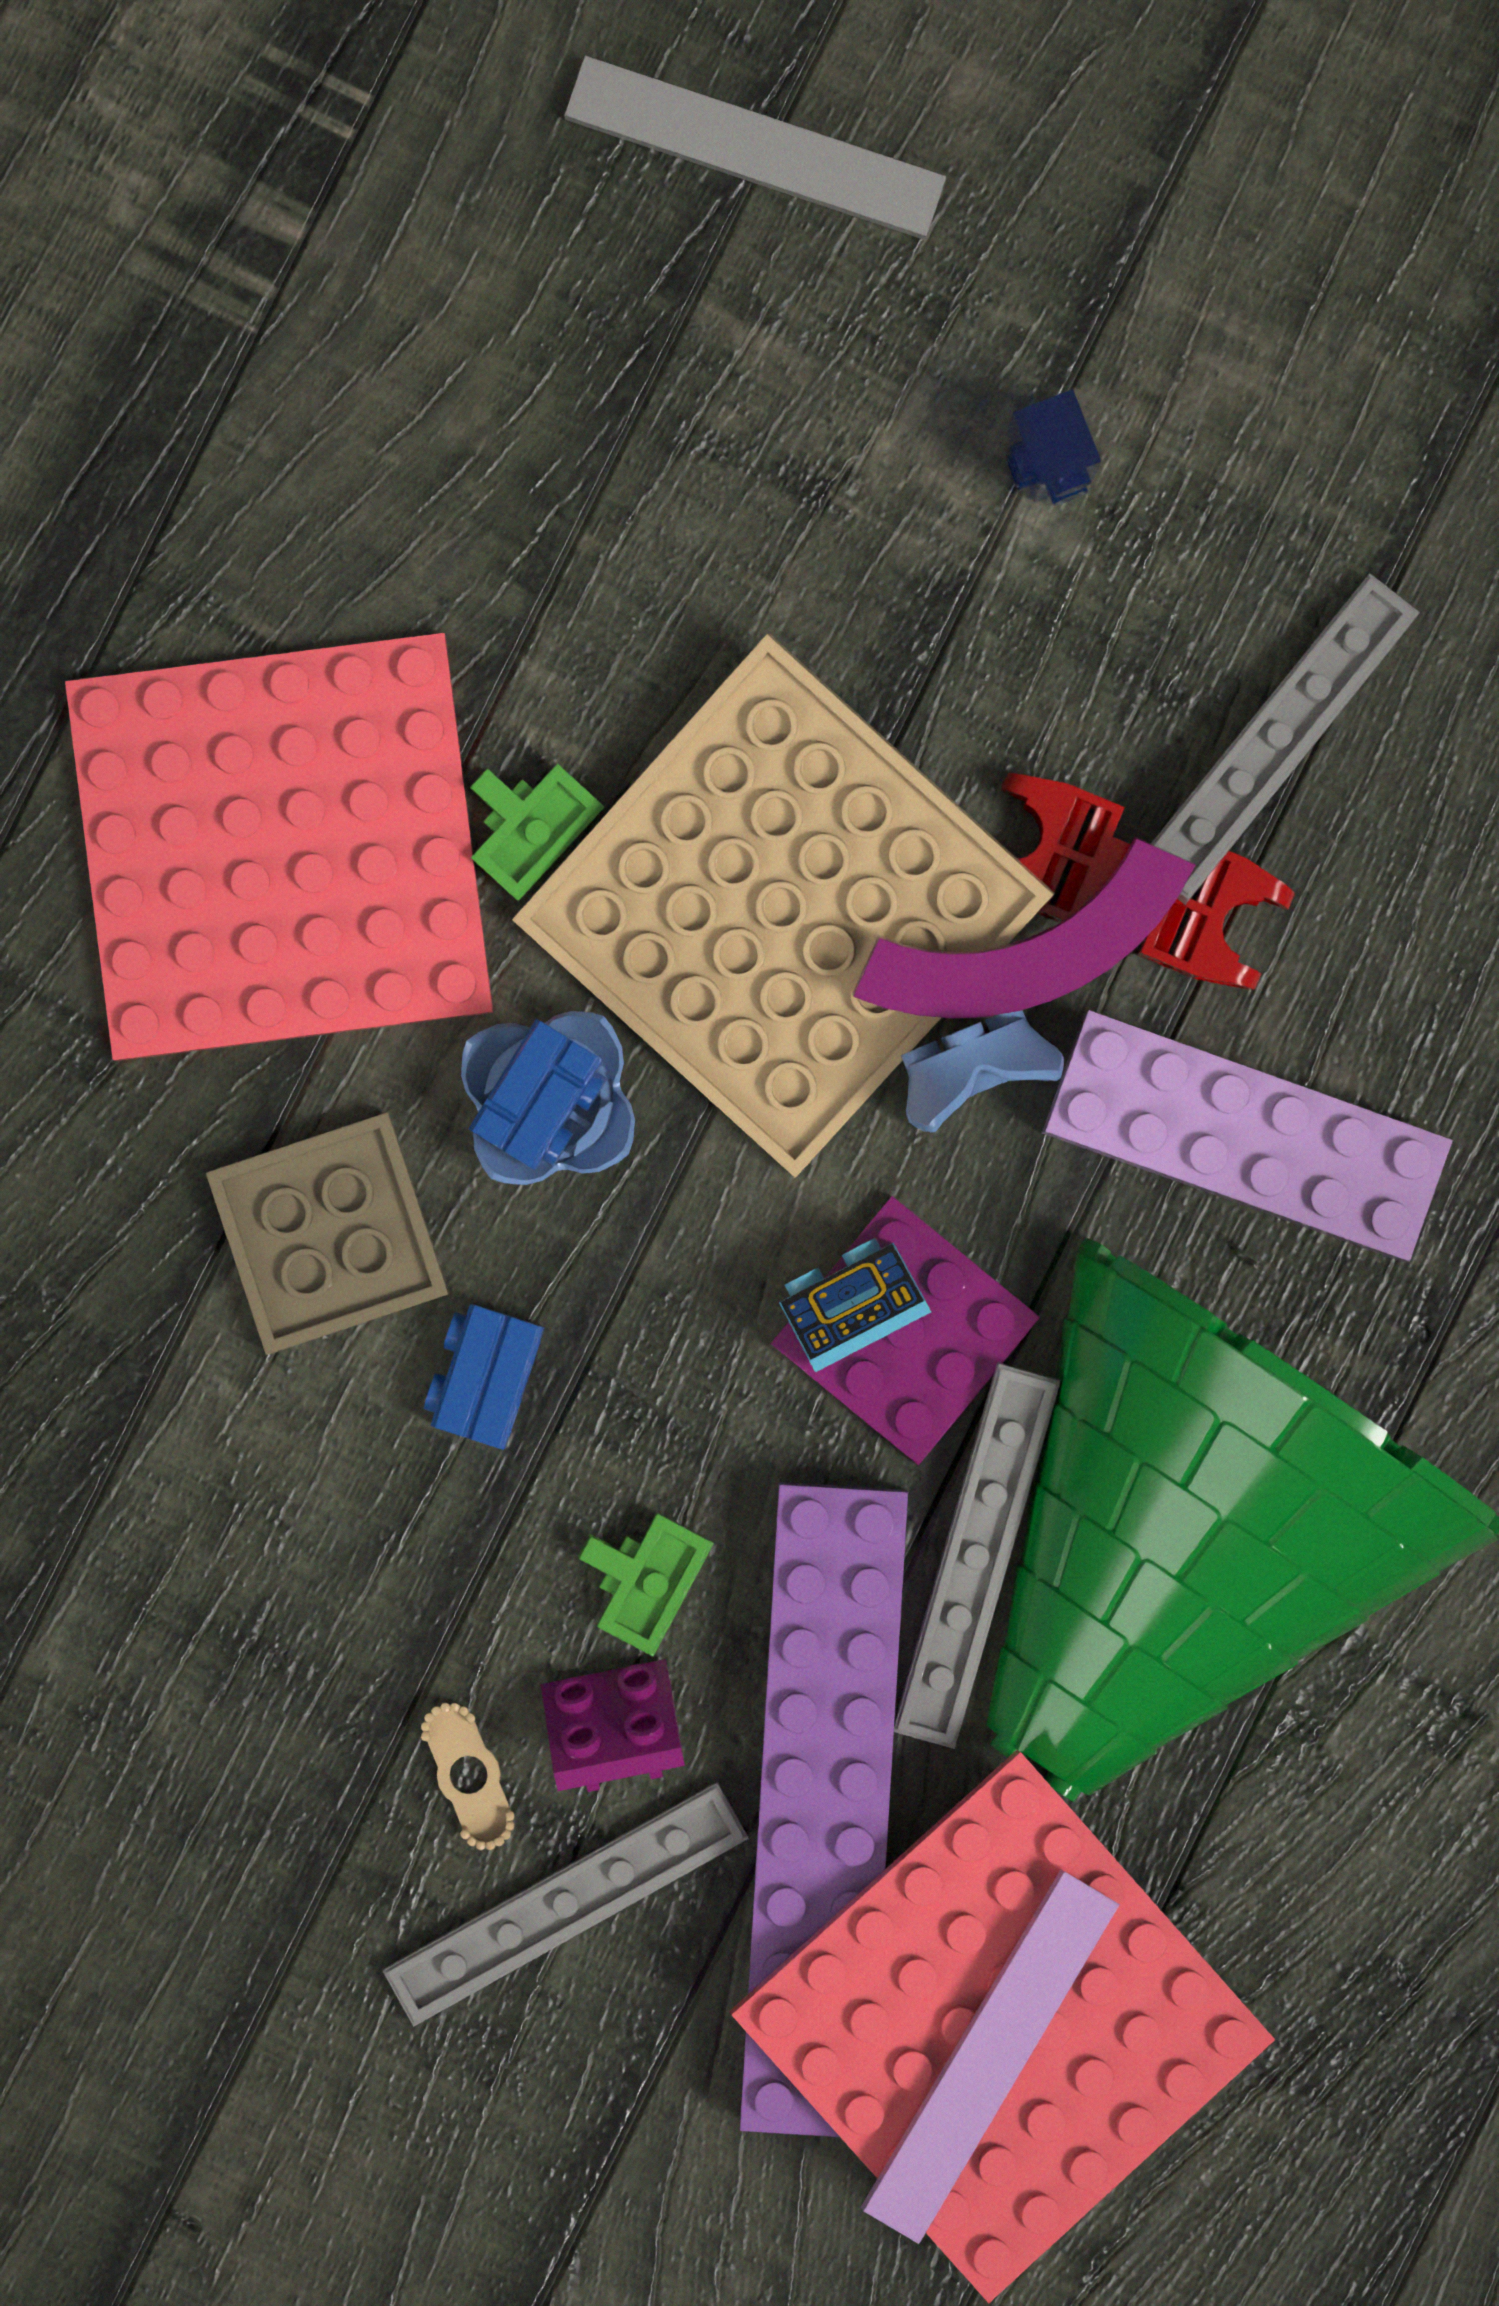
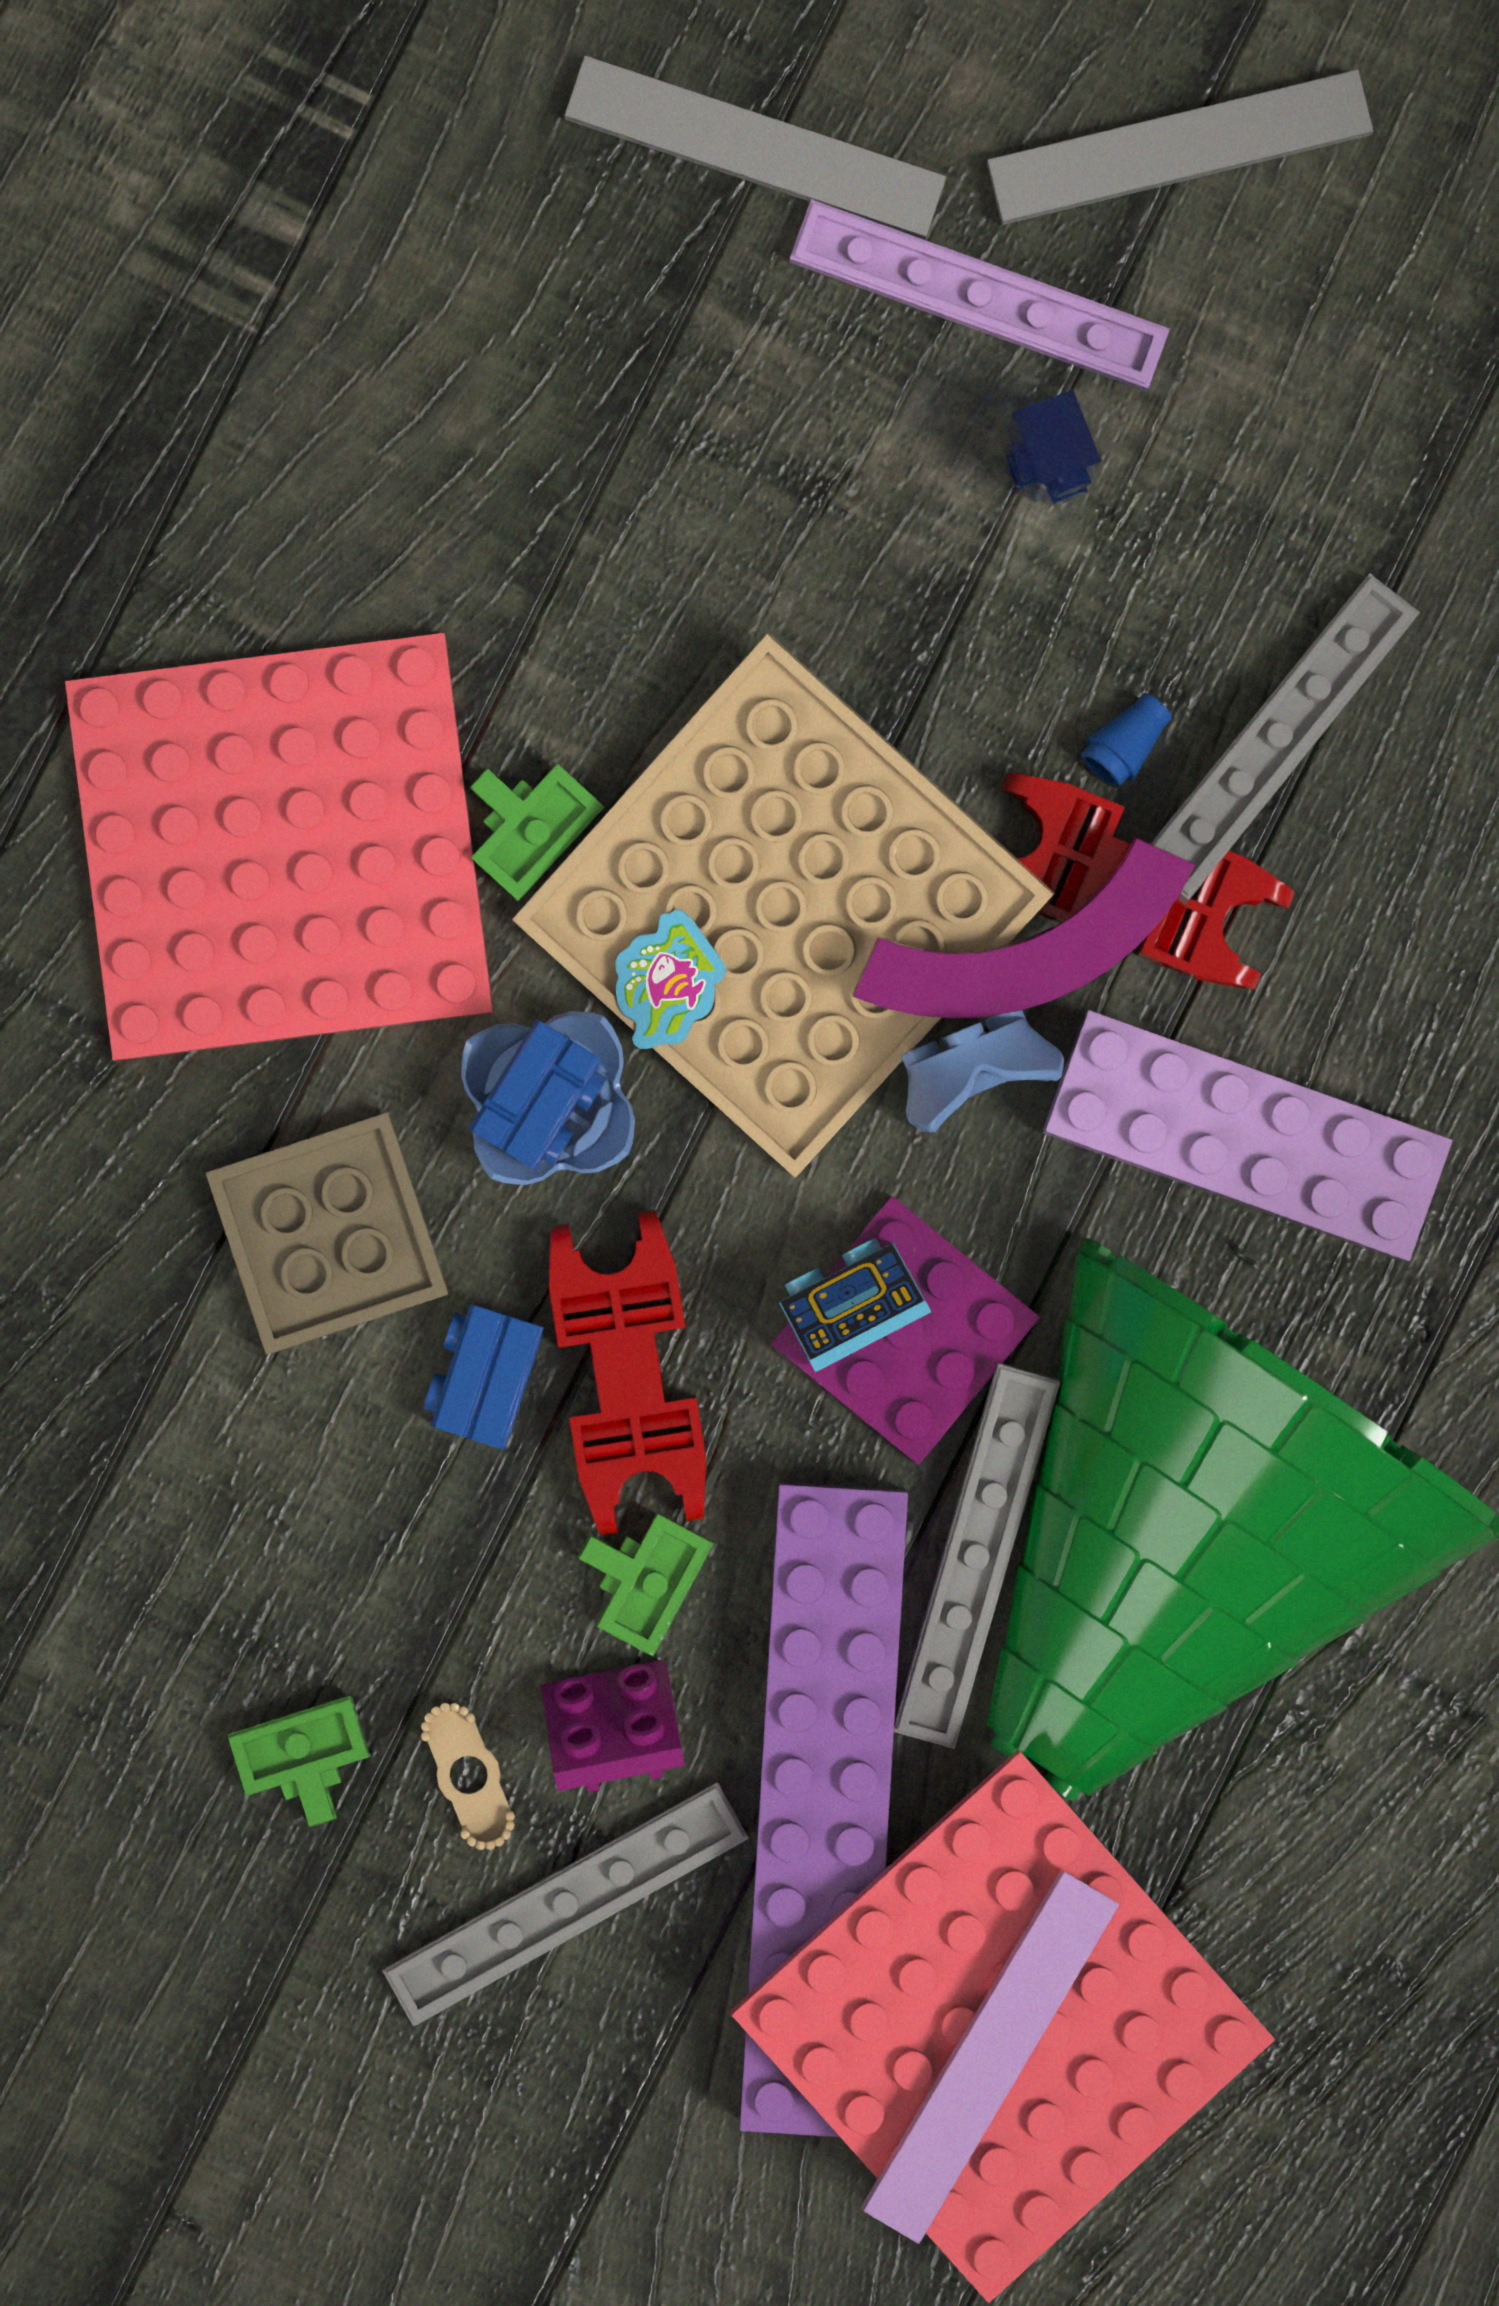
none -> bright green hinge [228,1696,371,1827]
none -> red piece [549,1210,706,1535]
none -> sticker [615,909,727,1049]
none -> lavender tile [789,199,1170,392]
none -> light grey tile [987,70,1373,225]
none -> blue cone [1080,693,1172,788]

